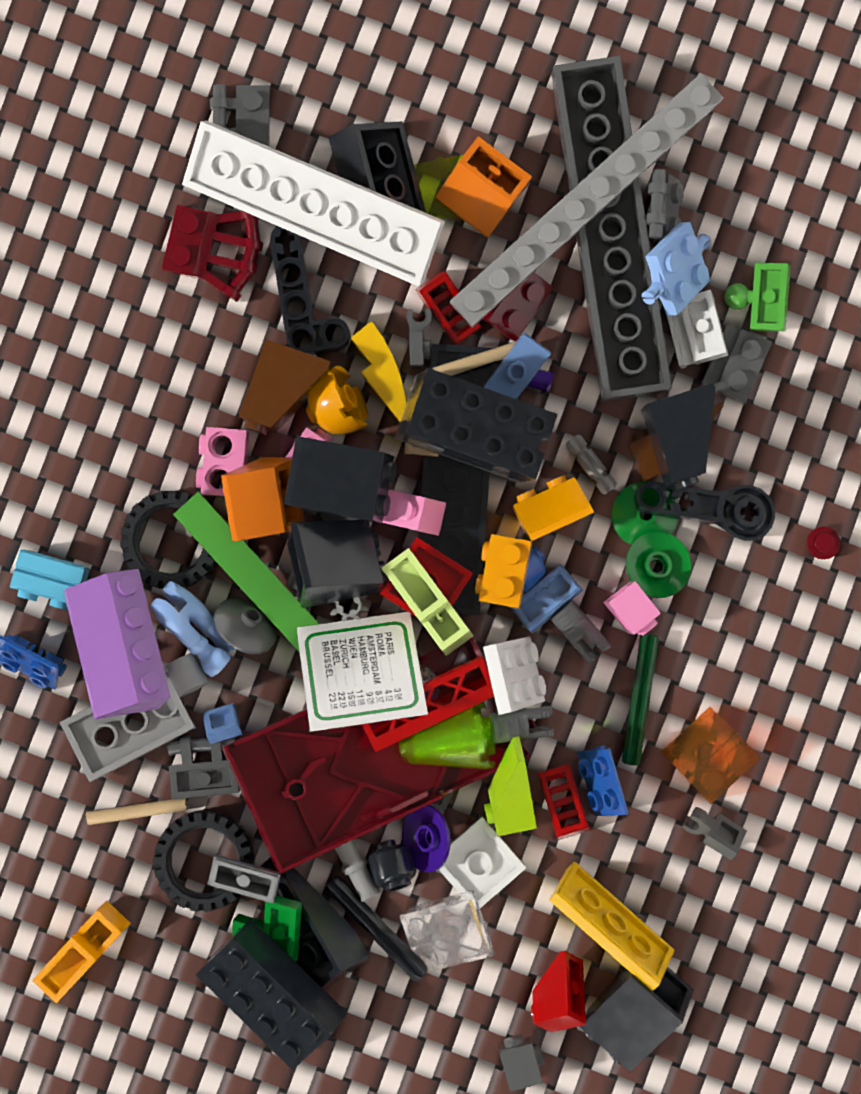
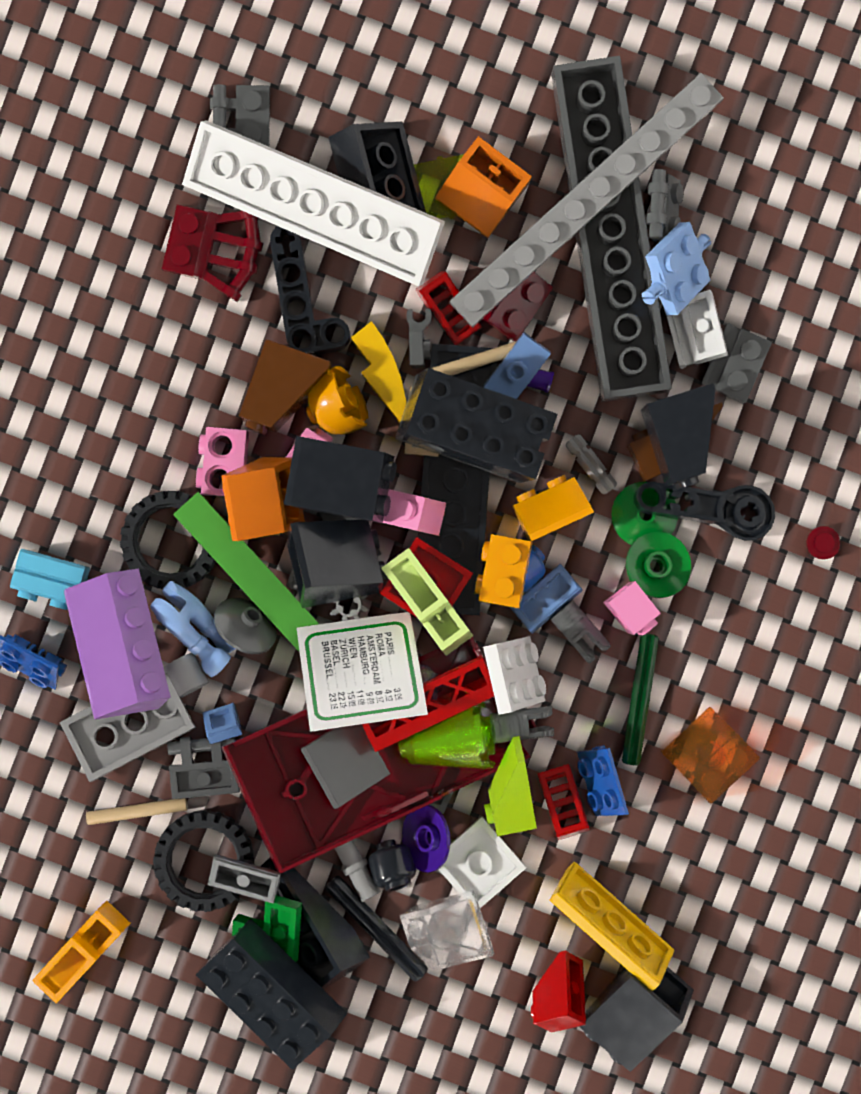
dark grey brick [498,1035,545,1092] -> none
dark grey plate [682,807,747,860] -> none
bright green plate [724,263,791,332] -> none
none -> dark grey tile [301,724,390,809]

